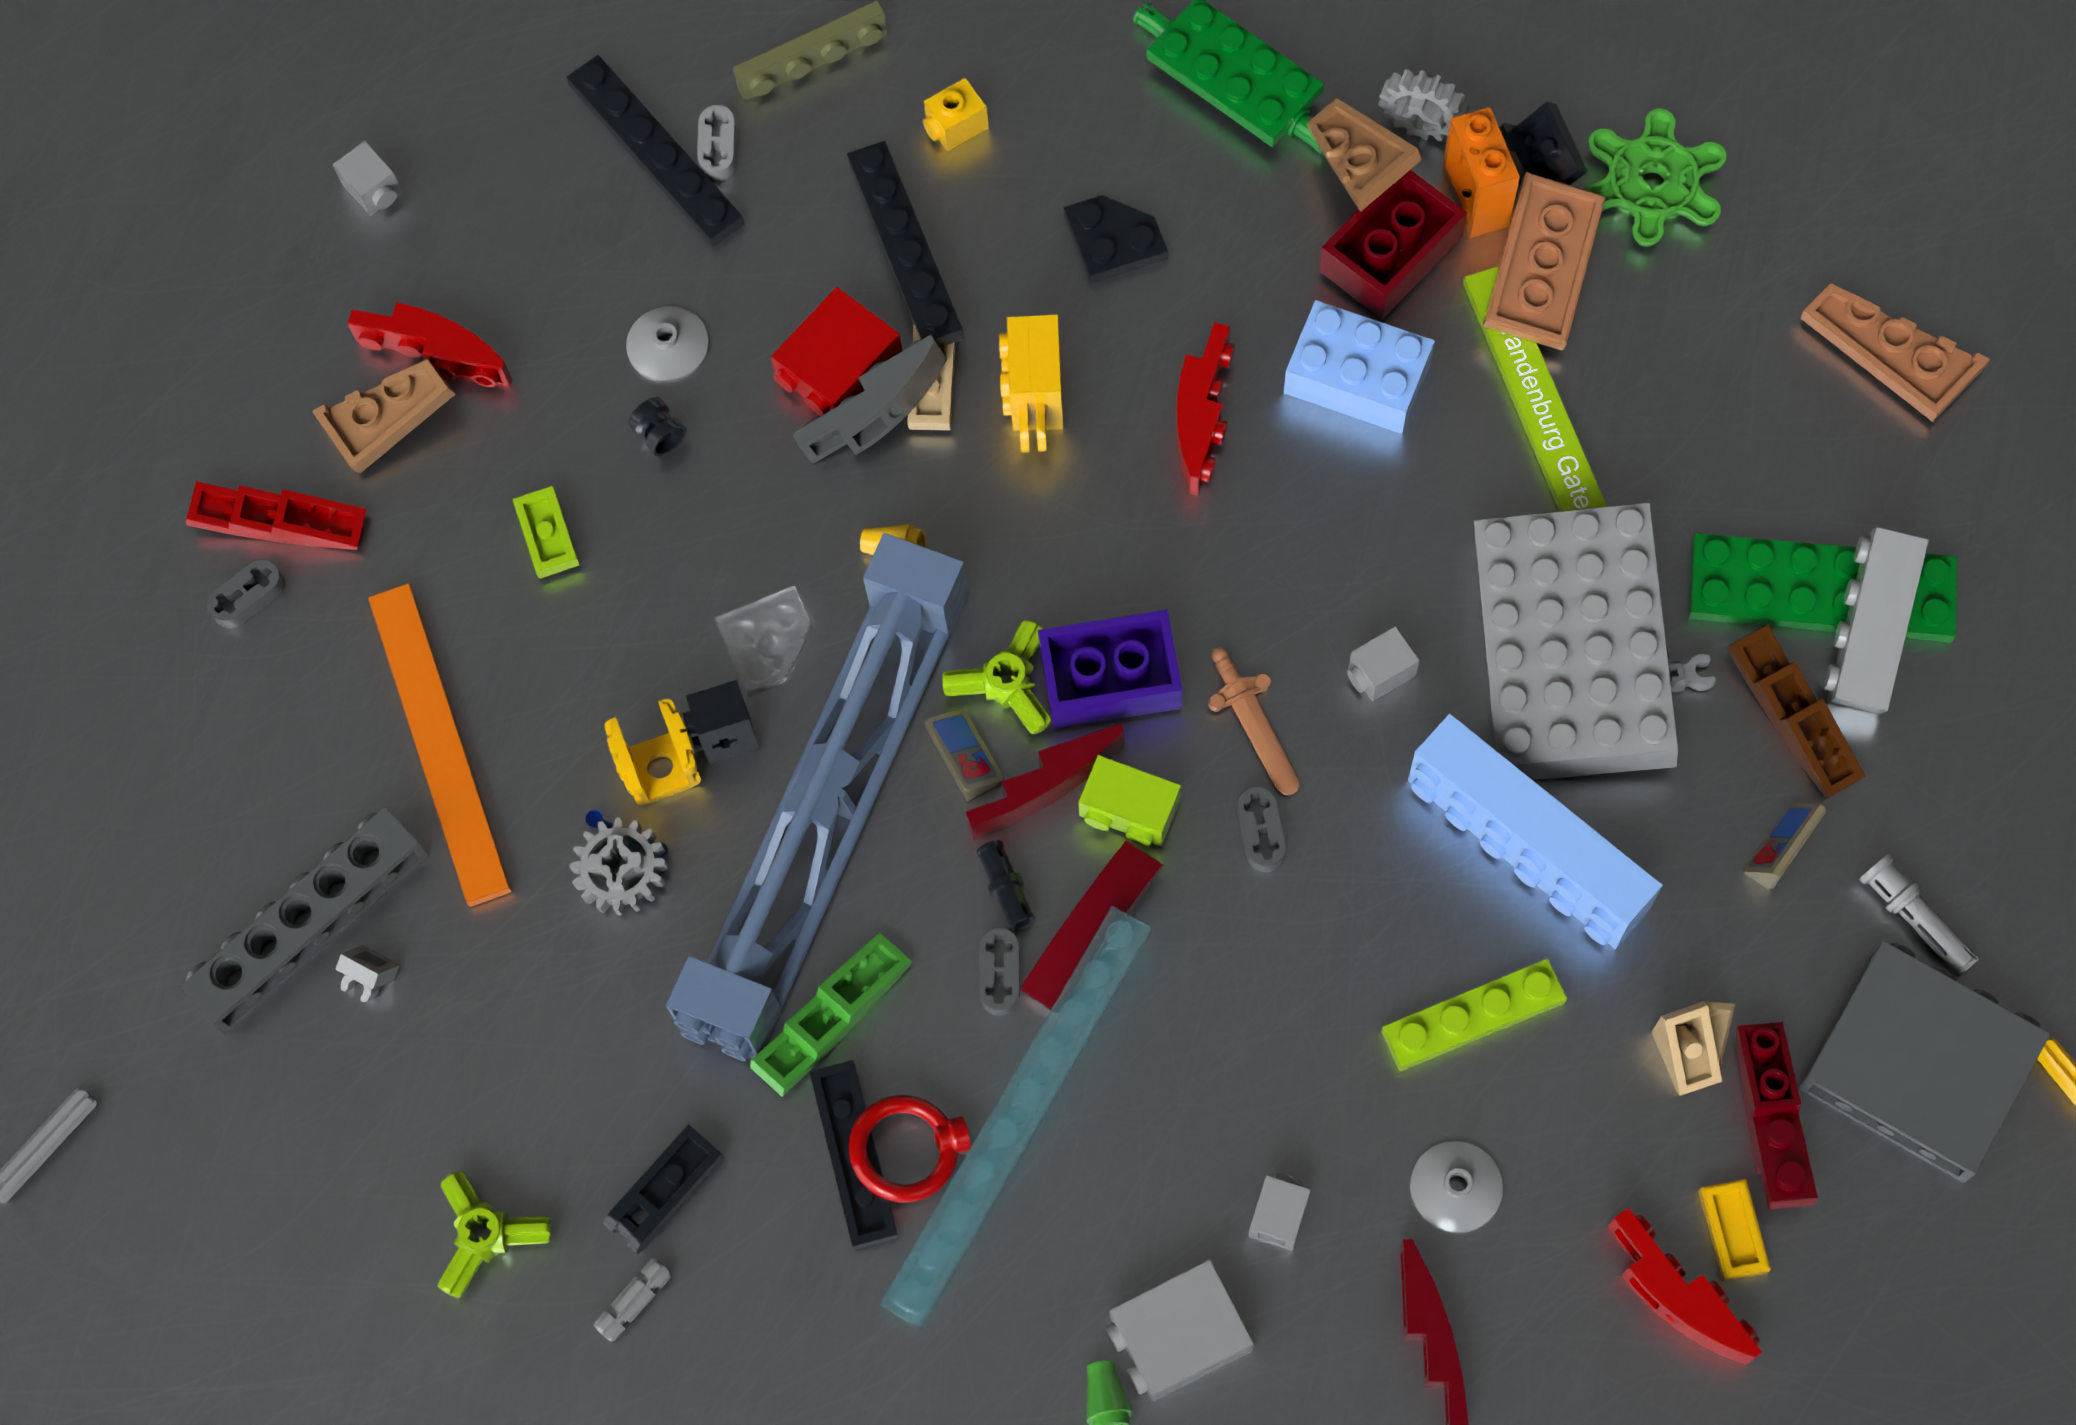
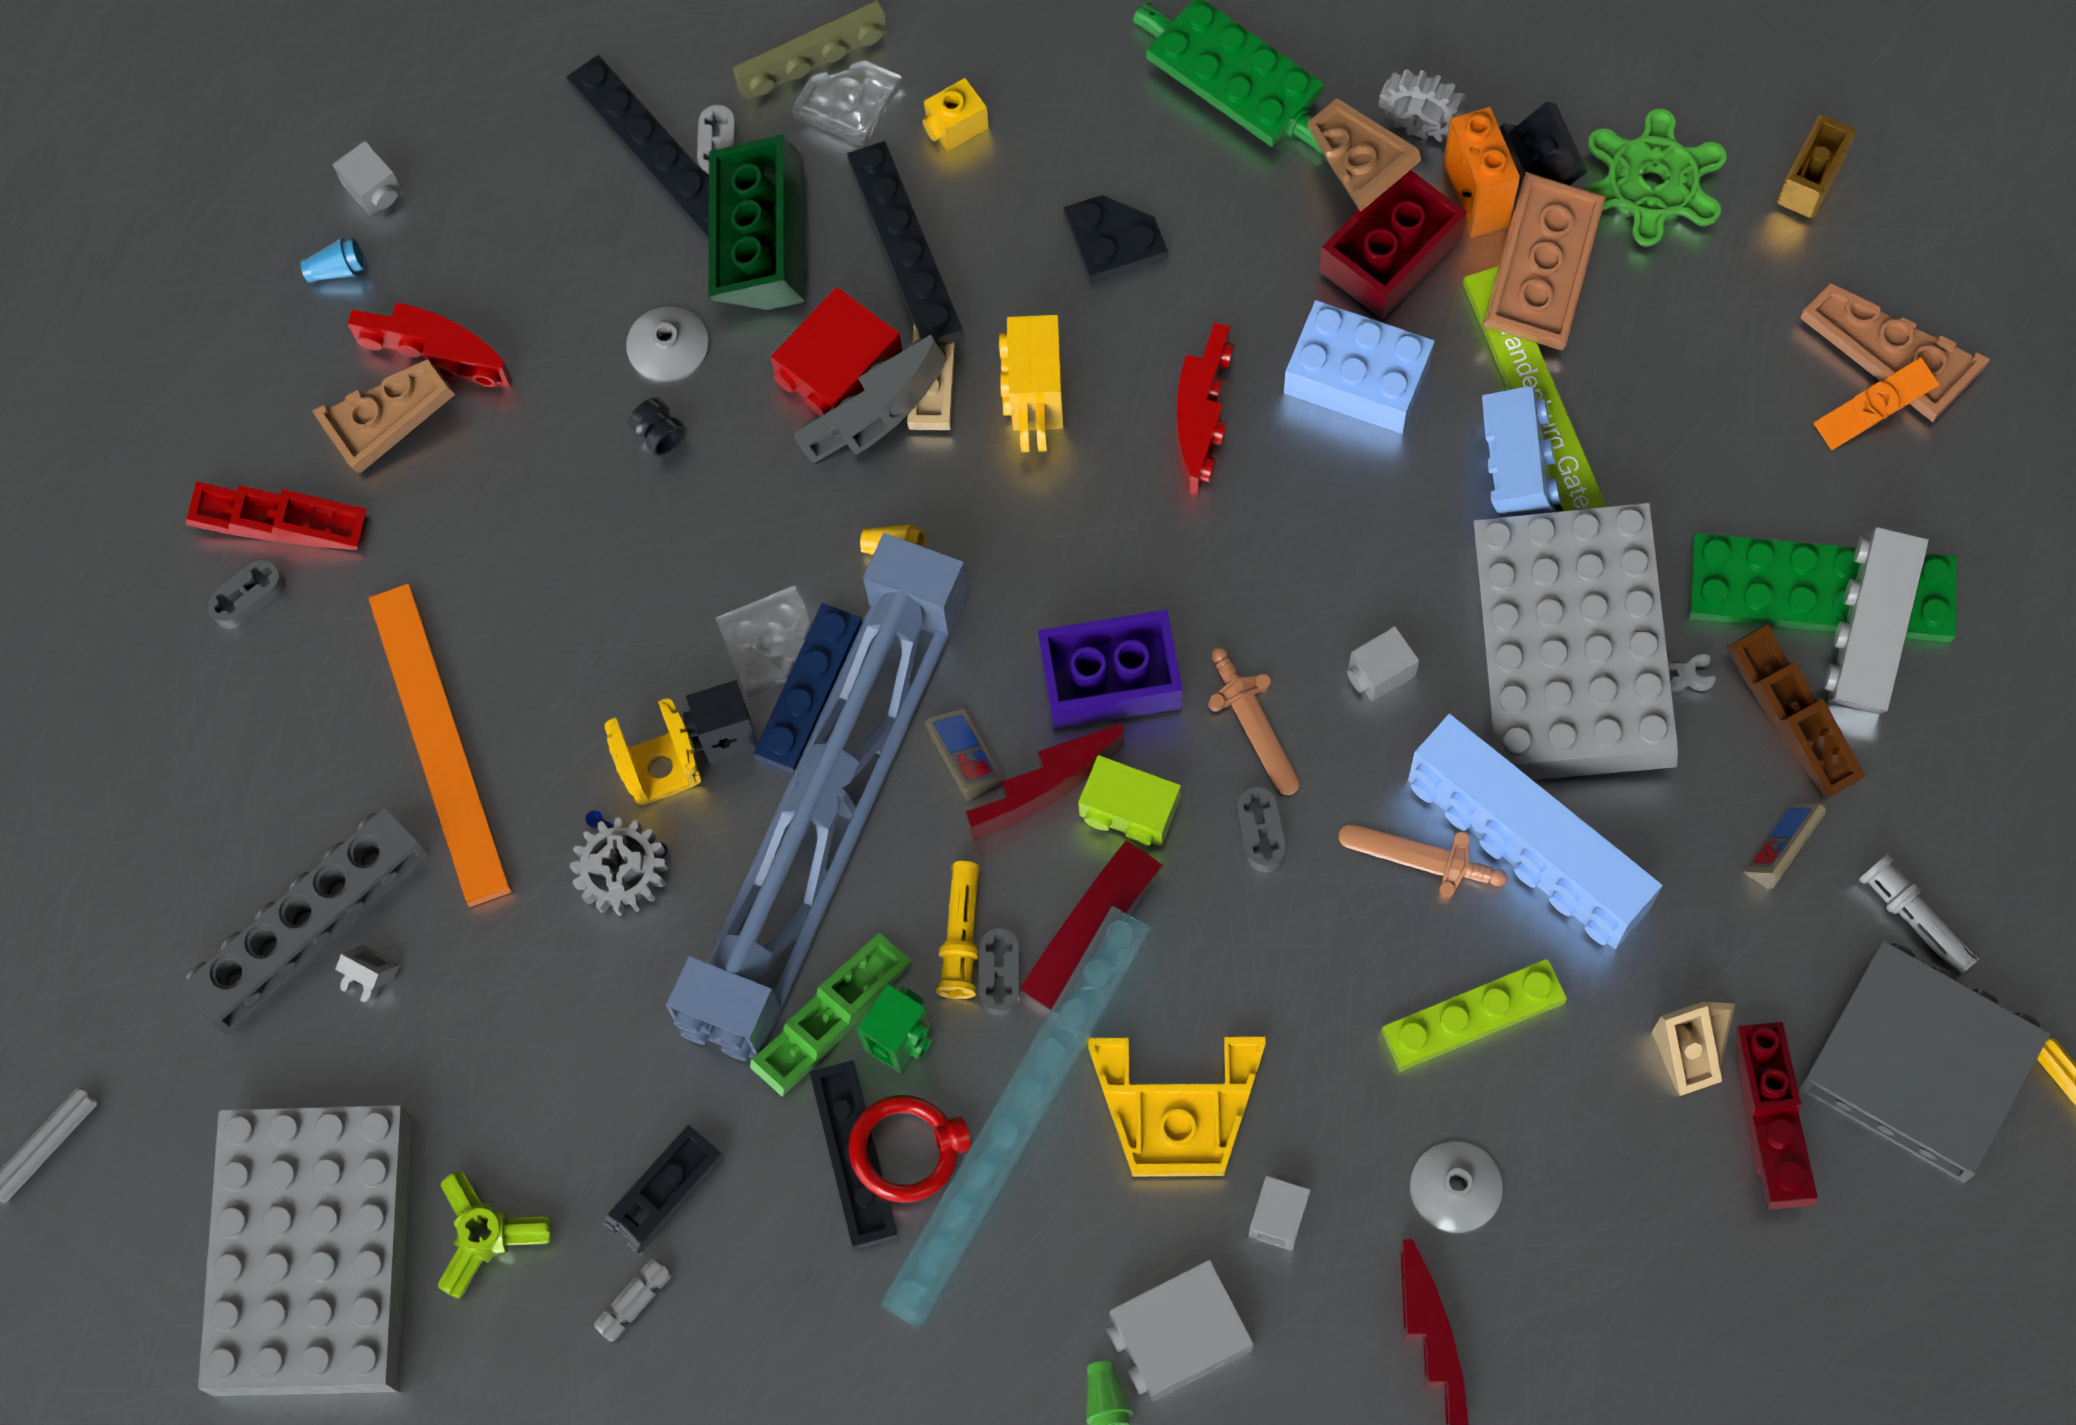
lime plate [512,486,580,579] -> none
lime bush [942,620,1051,734] -> none
black pin [976,840,1036,931] -> none
red slope [1607,1207,1763,1365] -> none
yellow tile [1698,1179,1771,1282] -> none
none -> light grey brick [198,1105,413,1396]
none -> dark azure cone [300,237,366,283]
none -> dark green slope [708,134,805,310]
none -> dark blue plate [753,603,862,773]
none -> clear plate [791,60,902,147]
none -> green brick [857,984,933,1075]
none -> yellow pin [935,861,980,999]
none -> yellow wing [1088,1037,1266,1177]
none -> nougat sword [1338,824,1508,899]
none -> light blue wedge [1482,385,1561,518]
none -> pearl gold brick [1777,115,1856,218]
none -> orange piece [1813,357,1940,451]

